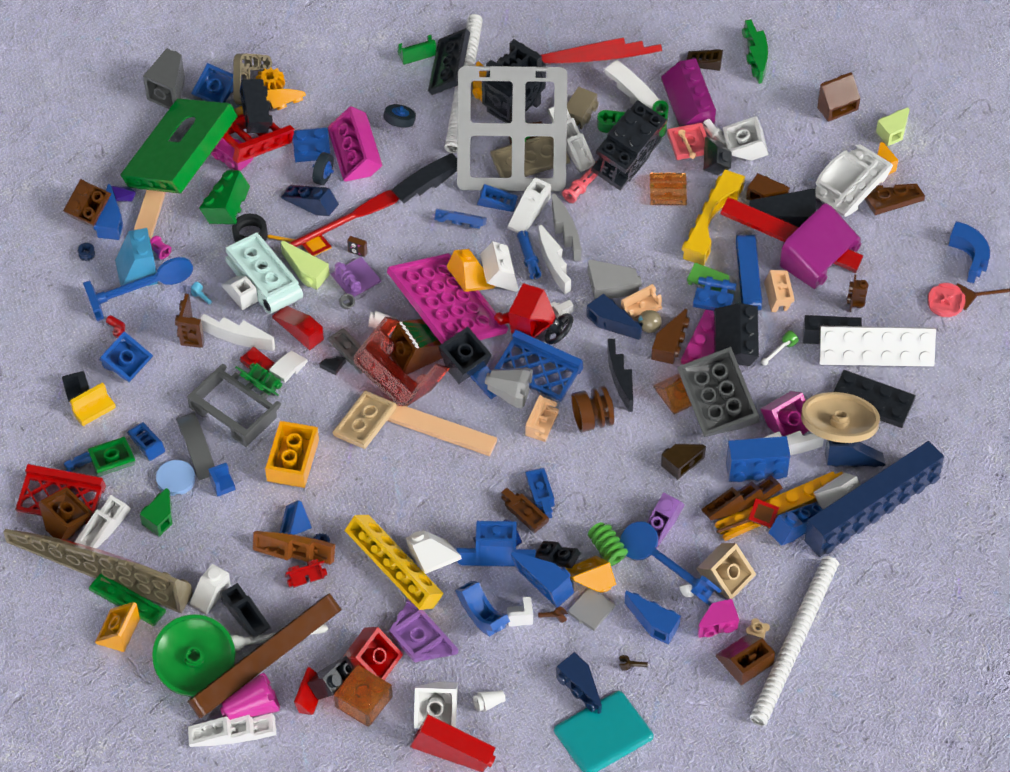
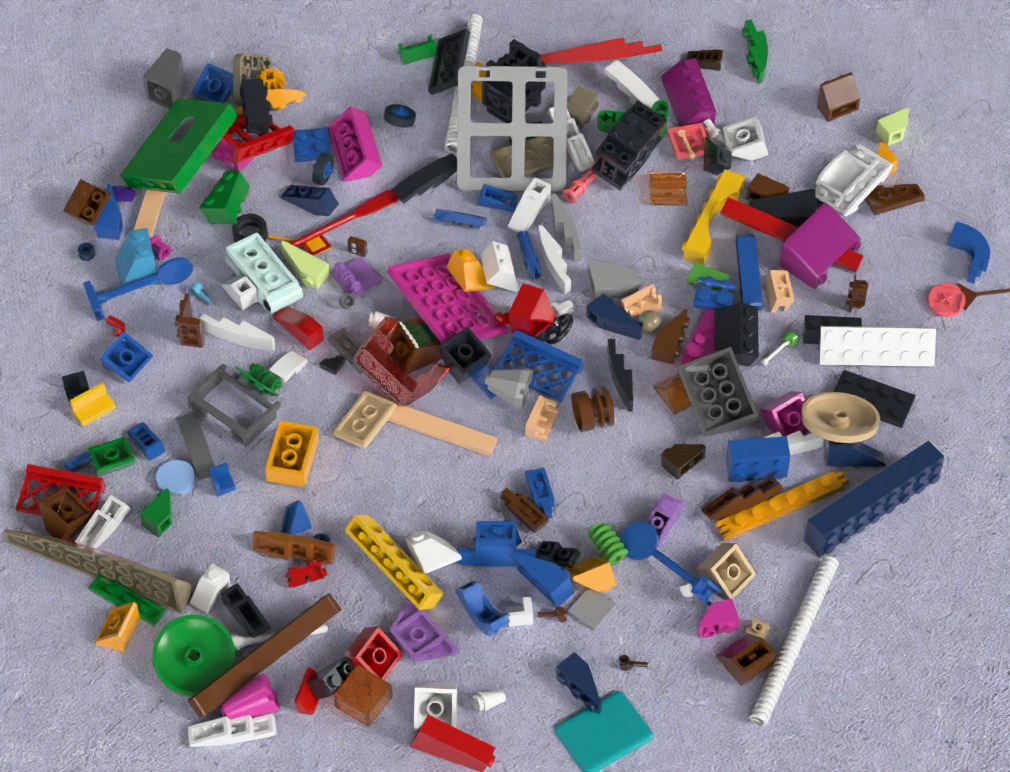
red plate [240,347,275,373] -> none
blue slope [624,590,681,645] -> none
piece [716,498,779,533] -> none
blue slope [768,502,822,546] -> none
white slope [813,473,860,510] -> none

